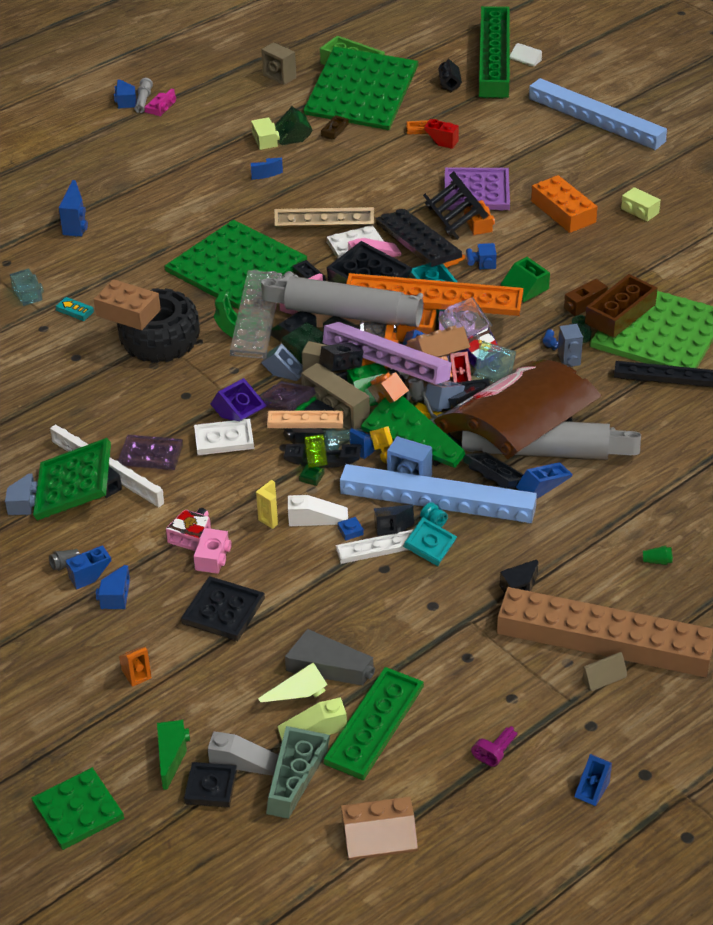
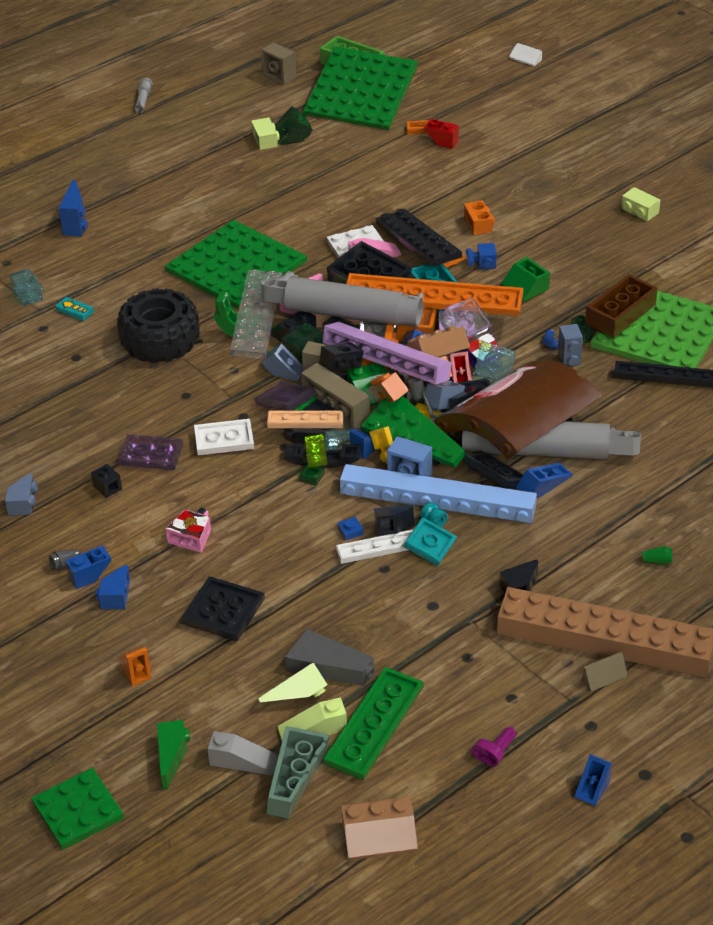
green plate [33,438,111,520] -> none
white plate [50,424,164,507] -> none
medium nougat brick [94,279,161,330] -> none
blue slope [114,80,136,108] -> none
dark pink bracket [144,89,176,116] -> none
black plate [184,762,237,808] -> none
bright pink brick [194,528,231,574] -> none
dark purple slope [210,378,267,422] -> none
blue slope [251,158,283,180] -> none
light yellow panel [256,480,278,529] -> none
tan brick [274,207,374,228] -> none
white slope [288,495,348,526] -> none
black plate [292,260,326,281] -> none
dark brown plate [321,115,349,139] -> none
black fence [423,171,488,239] -> none
black brick [438,59,462,92] -> none
medium lavender plate [445,168,510,211] -> none
green brick [479,6,510,98] -> none
light blue brick [529,78,667,150] -> none
orange brick [531,175,598,233] -> none
reddish brown brick [564,279,608,316] -> none

